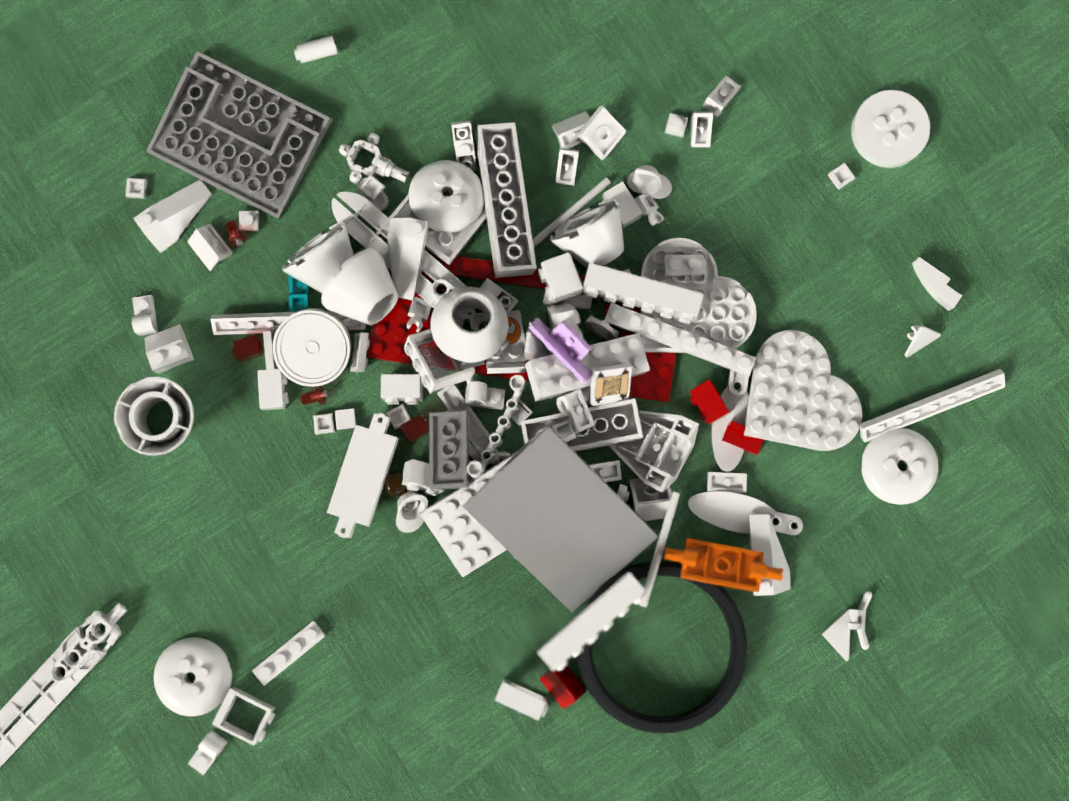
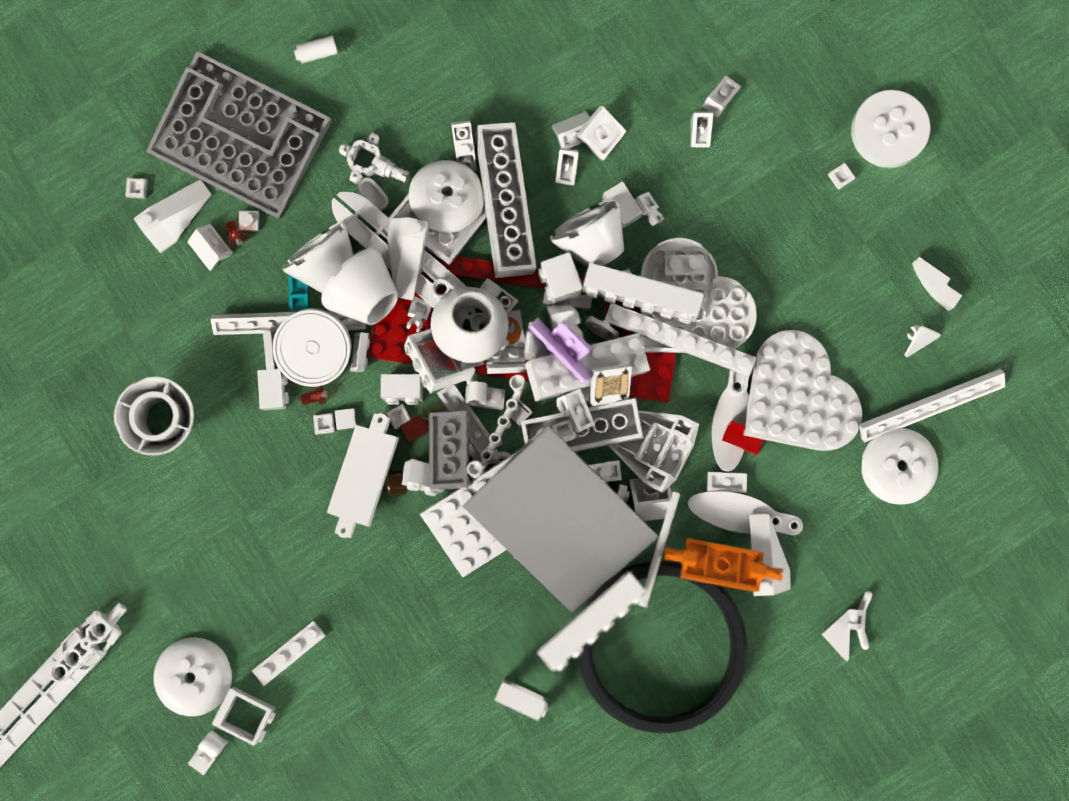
white plate [132,295,158,336] -> none
white slope [144,324,194,373] -> none
clear red brick [232,335,264,362] -> none
white tile [358,174,386,202] -> none
white piece [396,490,428,533] -> none
white piece [532,178,611,247] -> none
red panel [540,665,586,709] -> none
white piece [627,165,672,199] -> none
white plate [665,113,688,138] -> none
red brick [689,379,730,425] -> none

